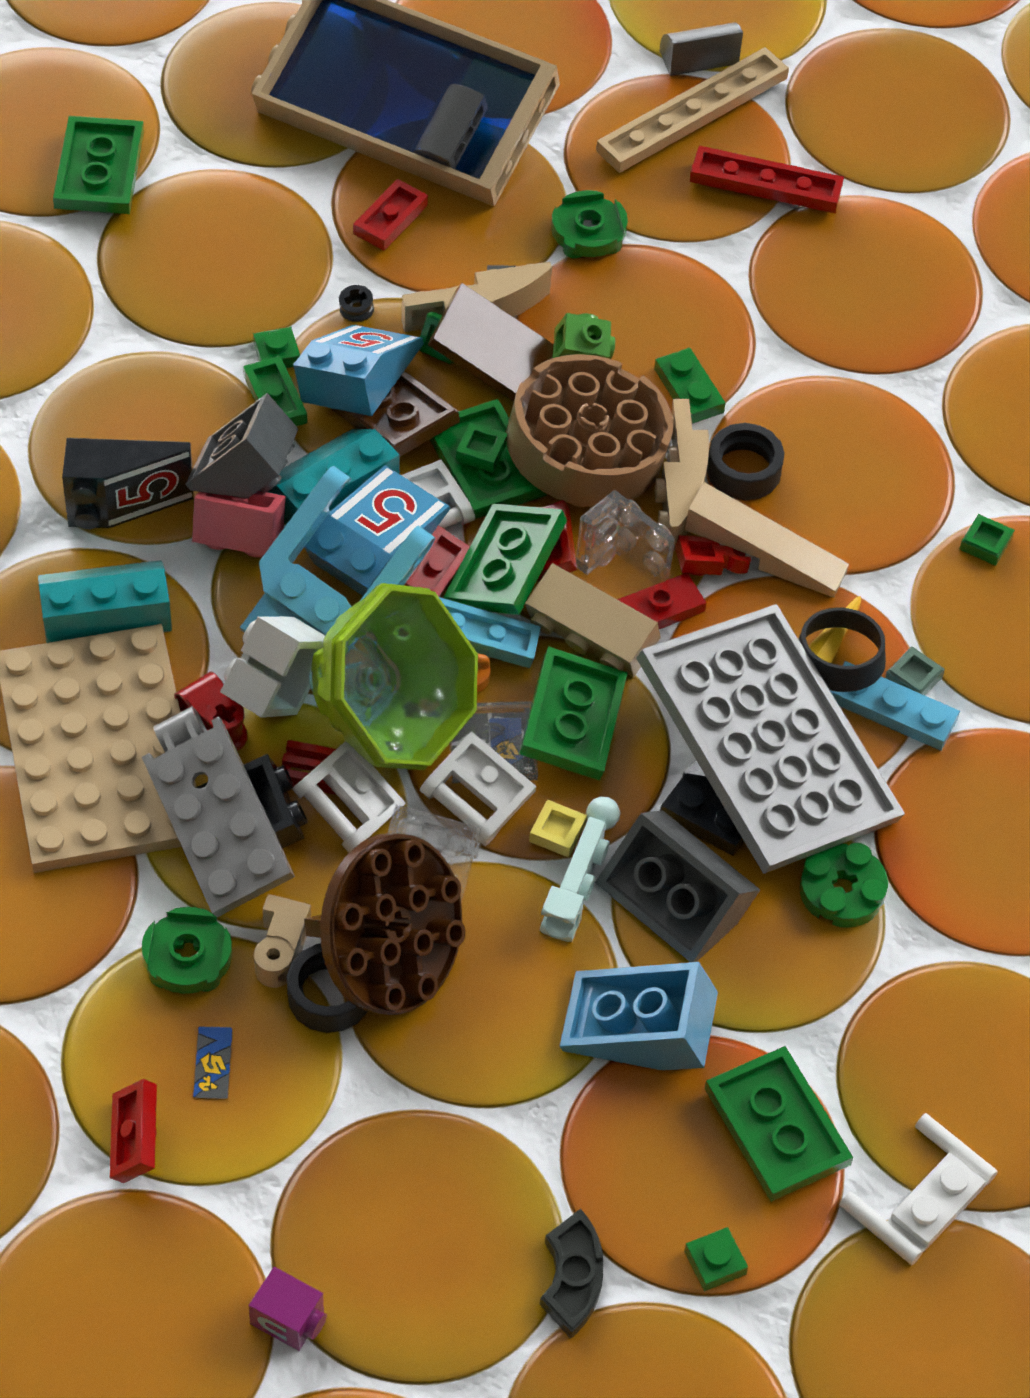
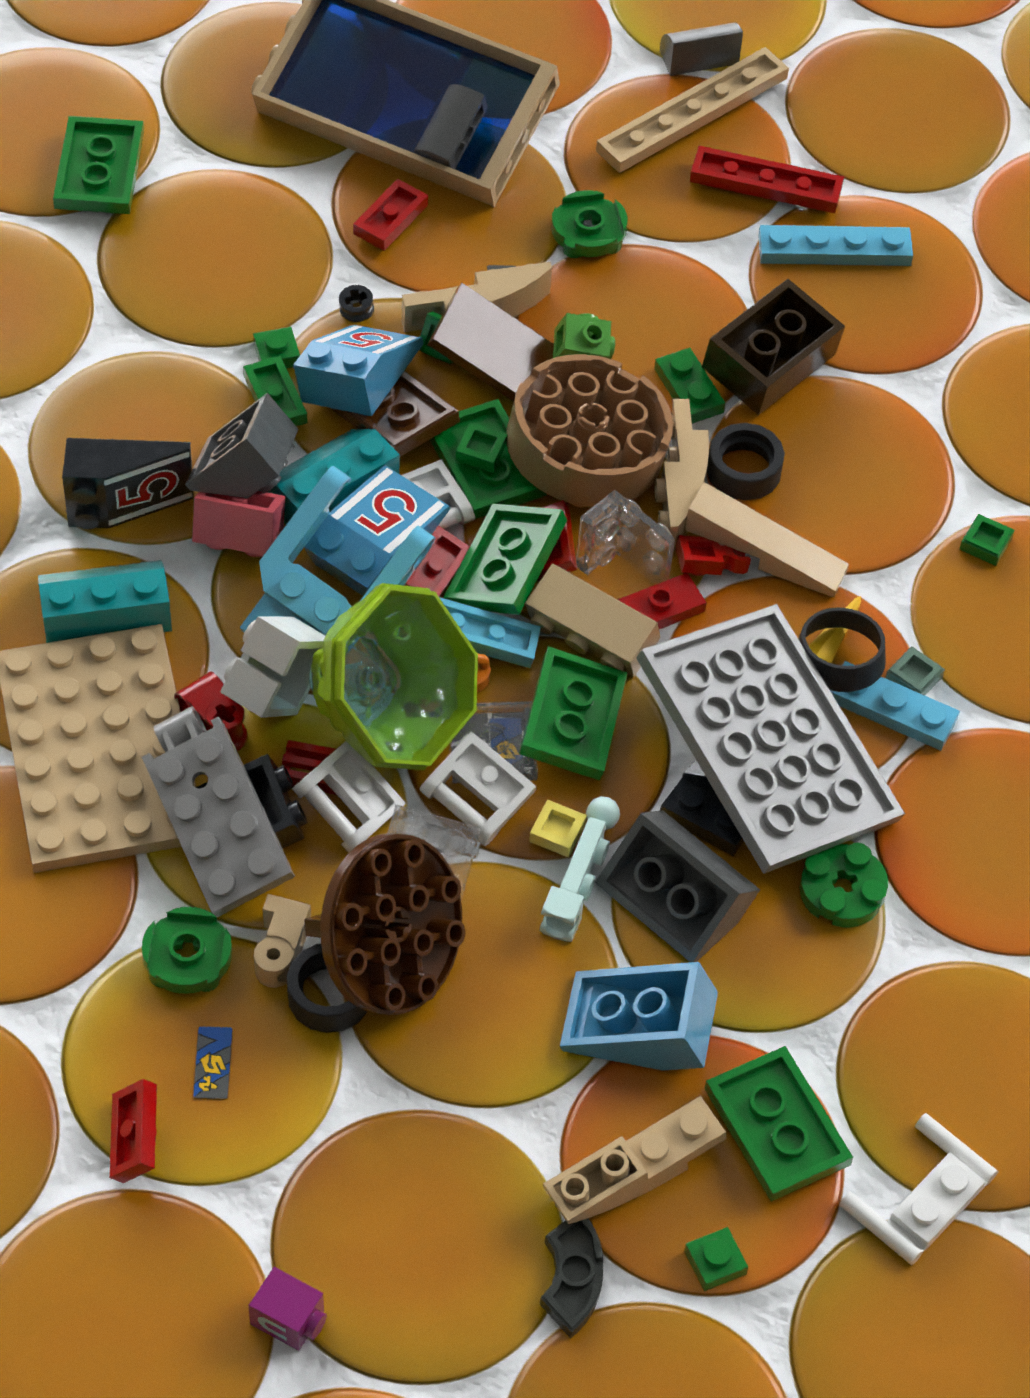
none -> tan slope [543,1096,726,1224]
none -> dark brown brick [702,279,845,416]
none -> medium azure plate [758,225,913,266]

